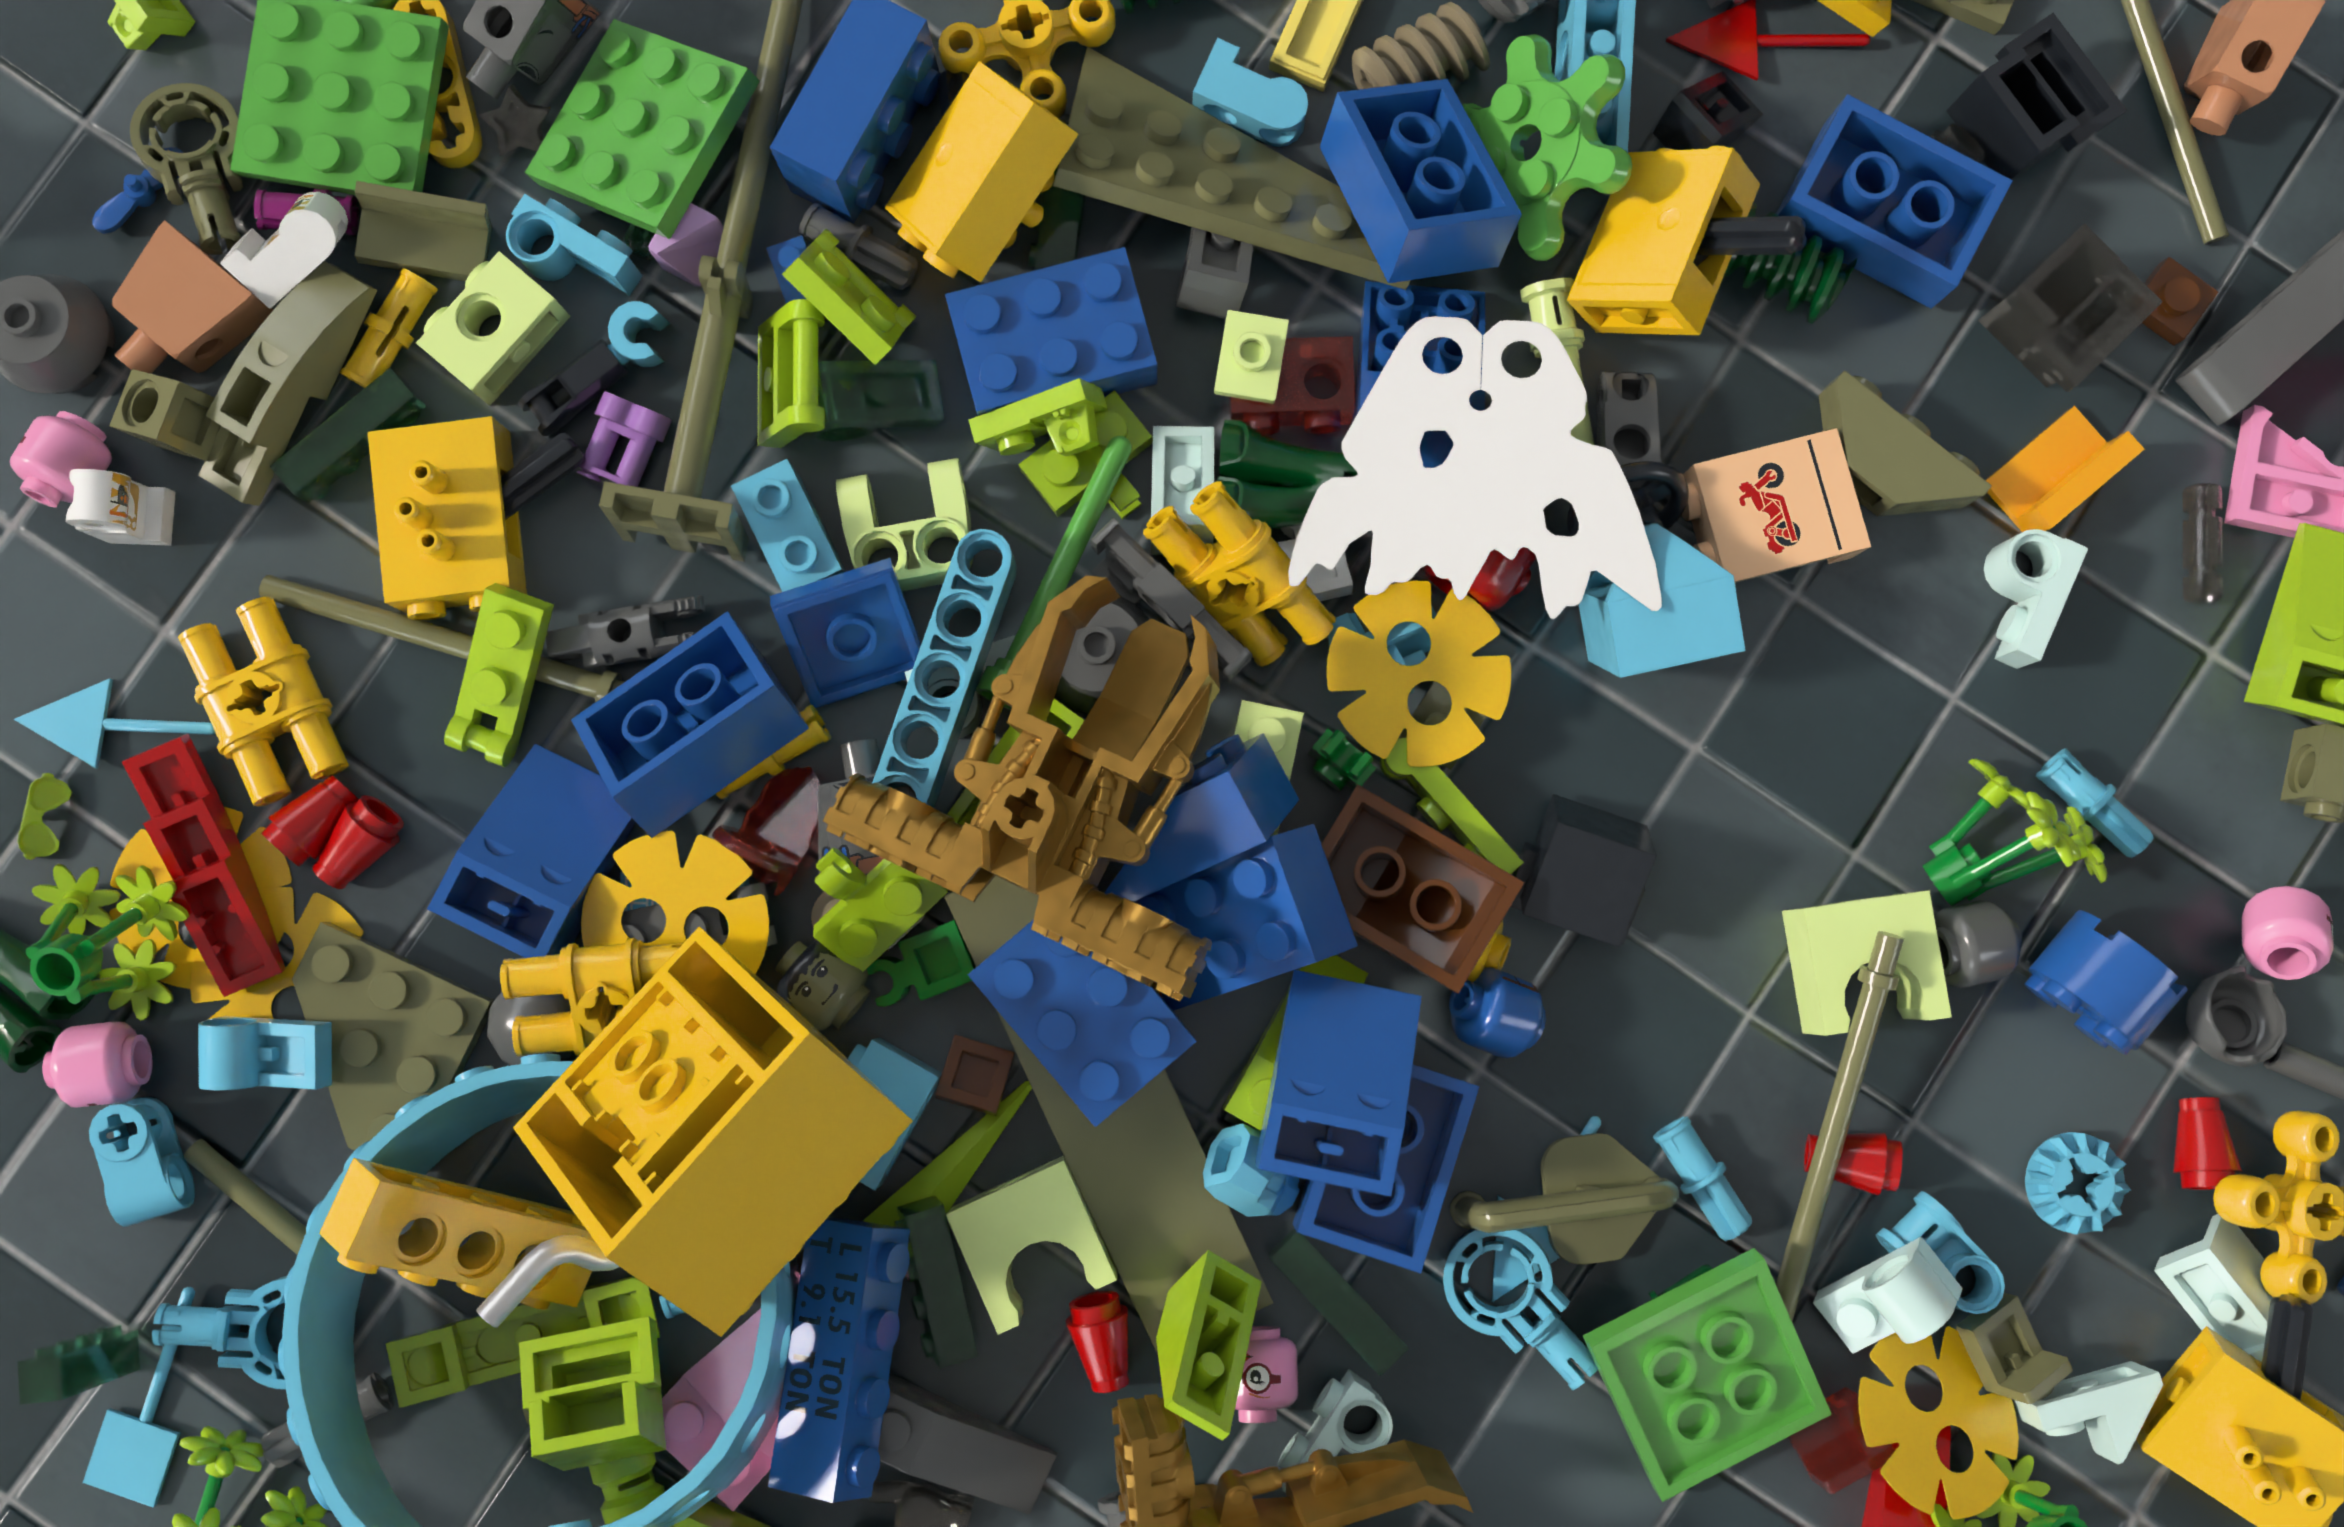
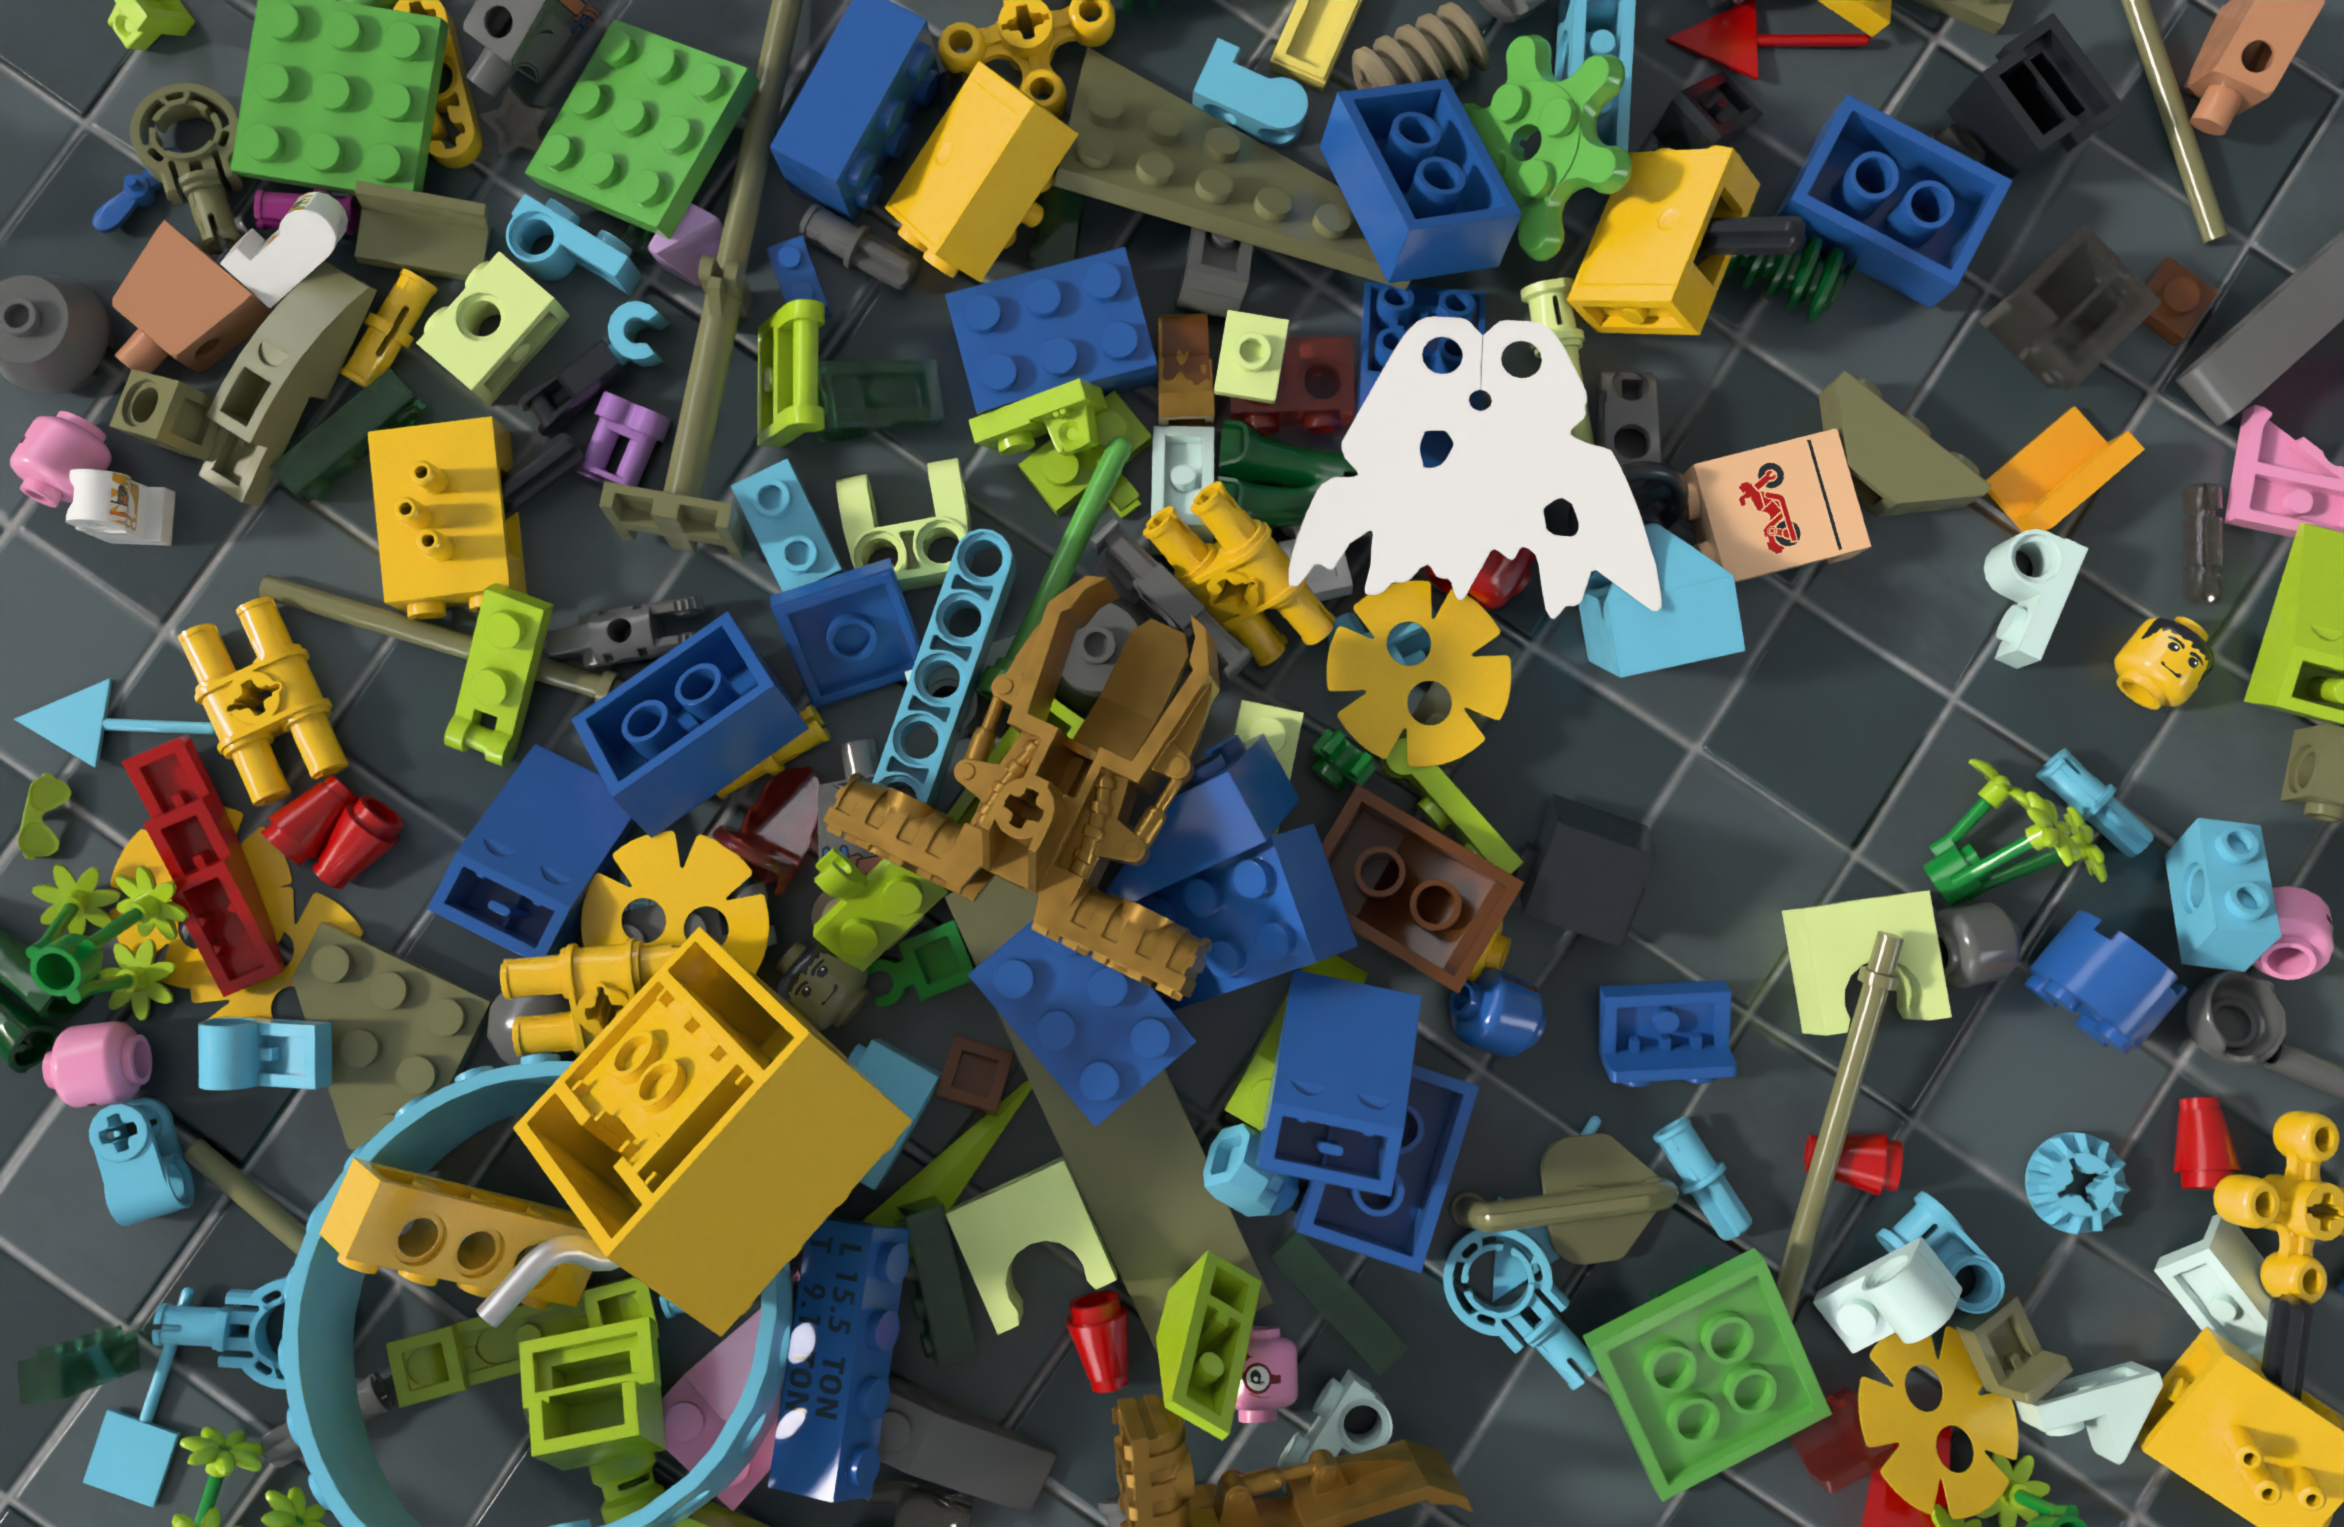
lime plate [782,228,916,365] -> none
none -> leg [1158,313,1215,427]
none -> blue bracket [1598,980,1737,1087]
none -> yellow head [2114,616,2214,710]
none -> medium azure brick [2165,818,2281,972]

